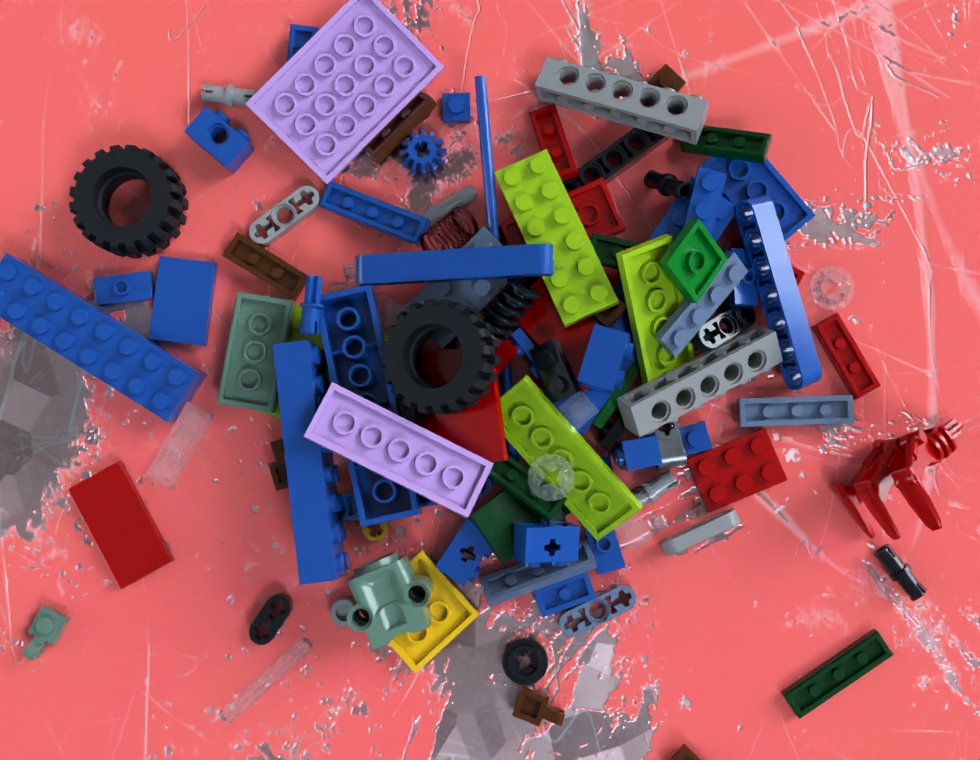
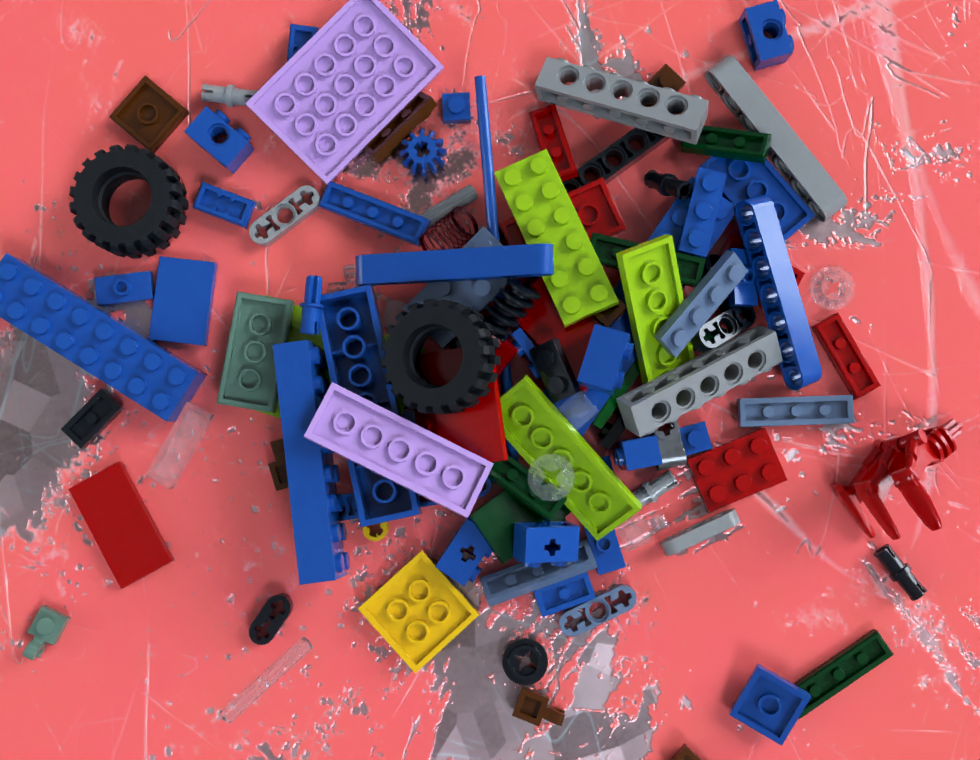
reddish brown plate [222,232,308,301] -> none
light grey tile [330,596,360,627] -> none
sand green piece [347,551,434,650] -> none
green plate [658,218,728,304] -> none
none -> black plate [61,388,125,449]
none -> reddish brown tile [109,76,189,154]
none -> blue plate [192,182,257,229]
none -> light grey beam [705,55,848,222]
none -> blue plate [729,663,811,746]
none -> blue brick [739,0,794,71]

